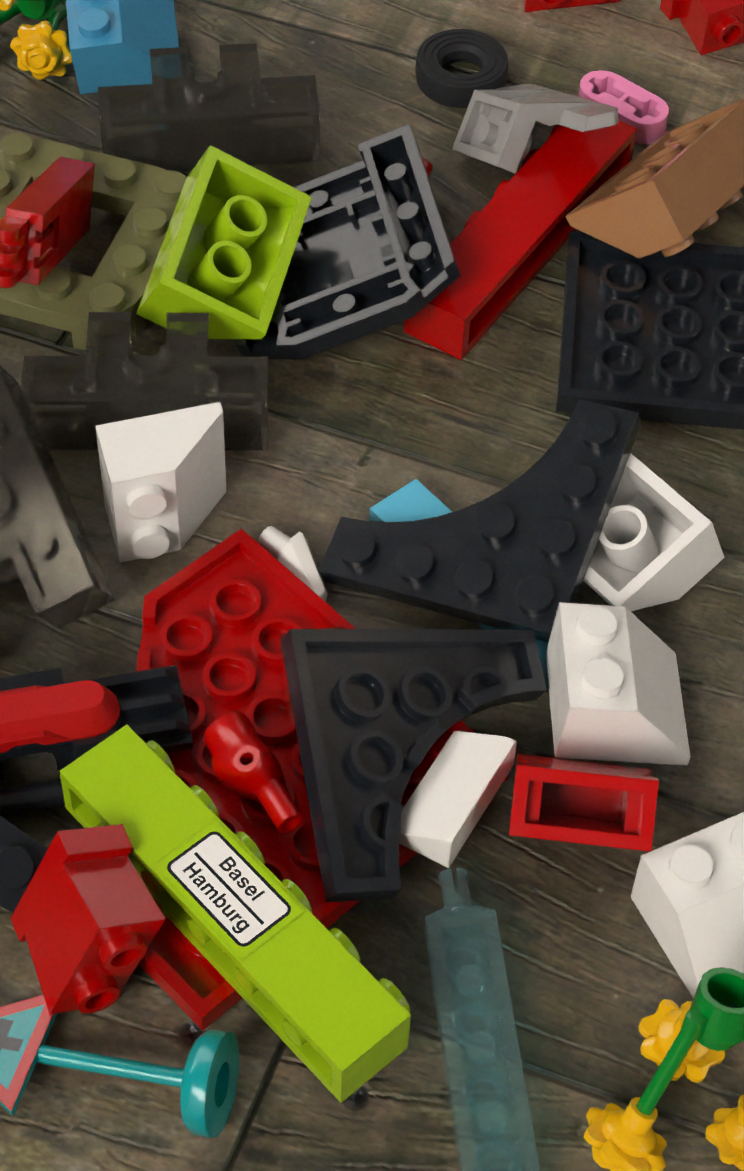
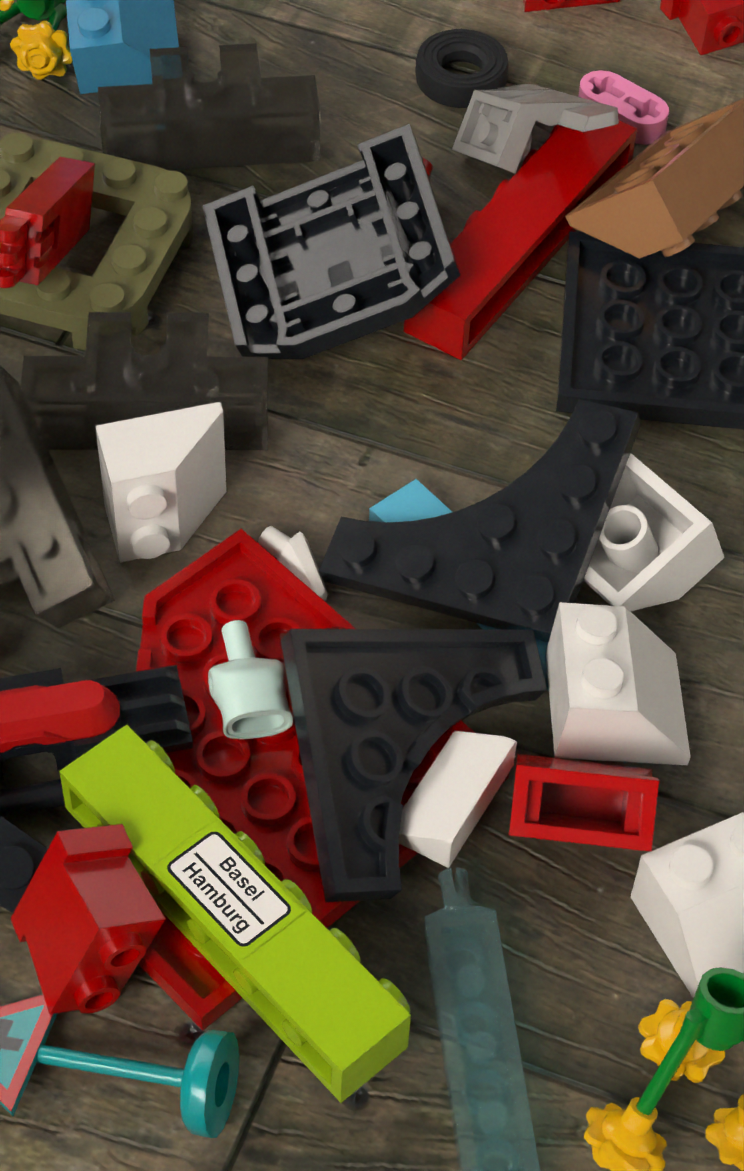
lime slope [136,145,312,339] -> none
red piece [204,711,303,834] -> none
none -> light aqua piece [208,620,293,739]

